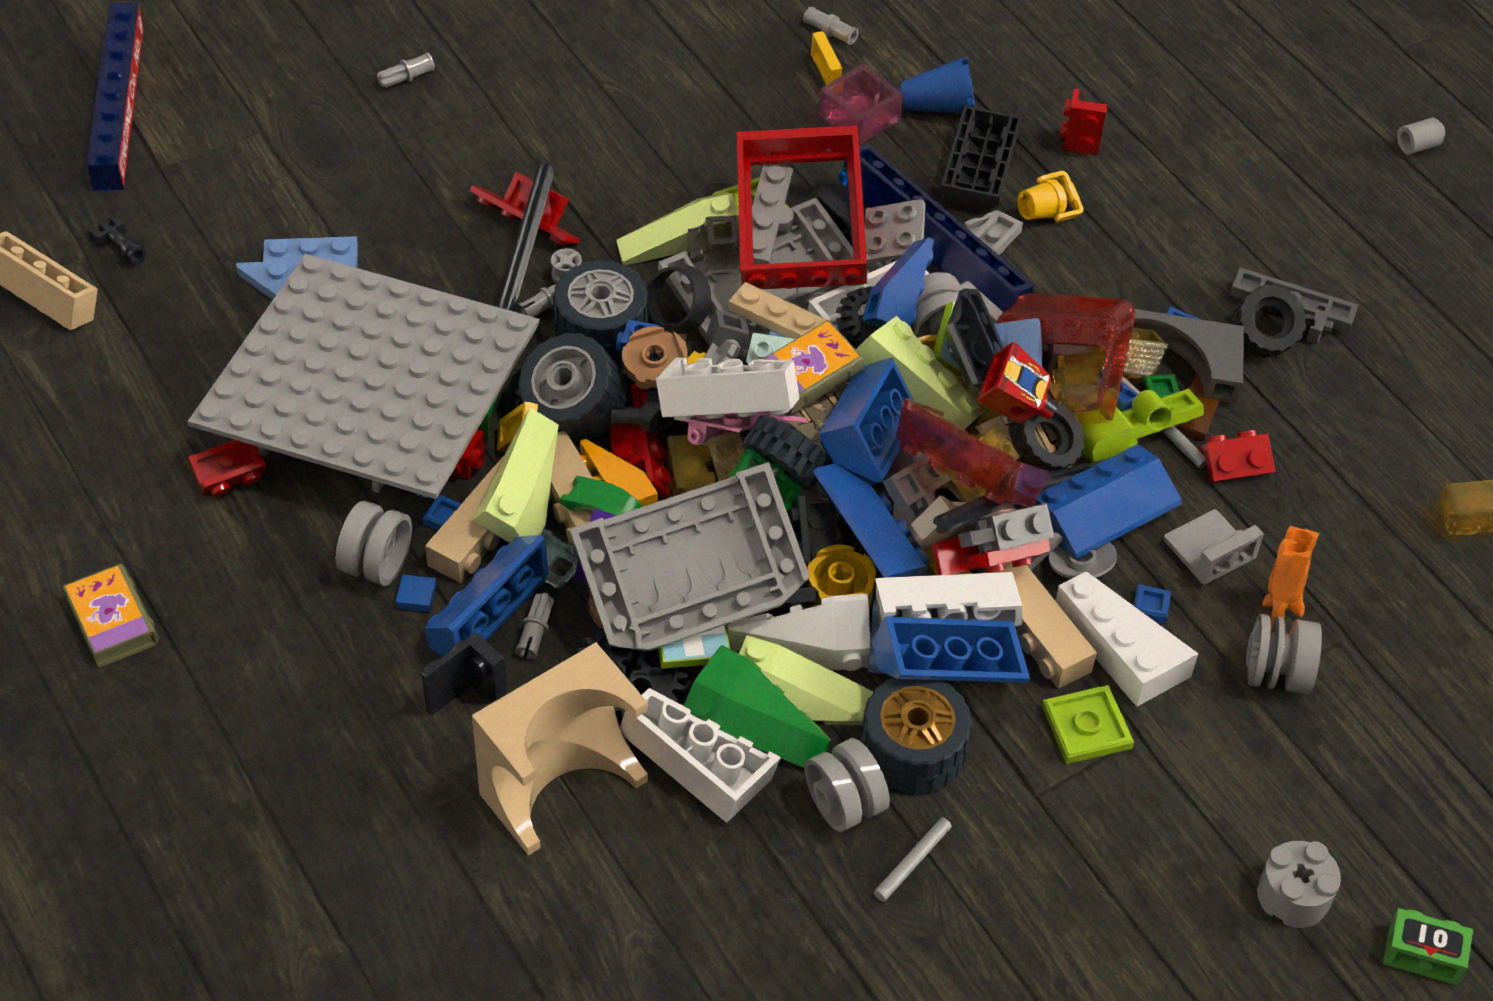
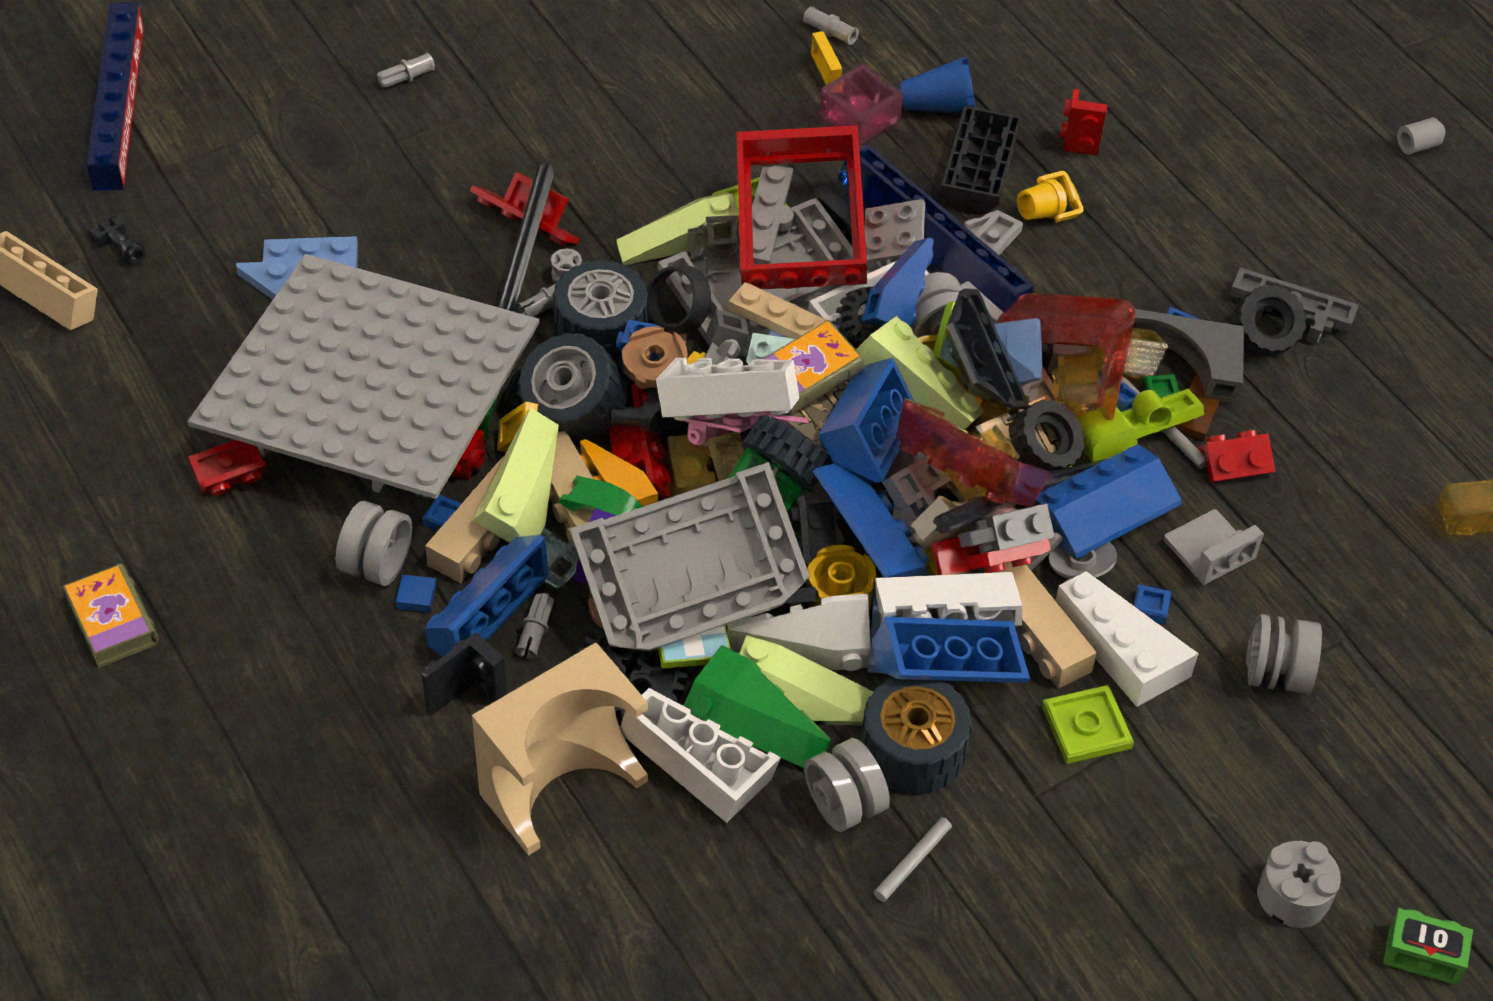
red torso [977,341,1058,423] -> none
orange animal [1262,526,1319,629] -> none

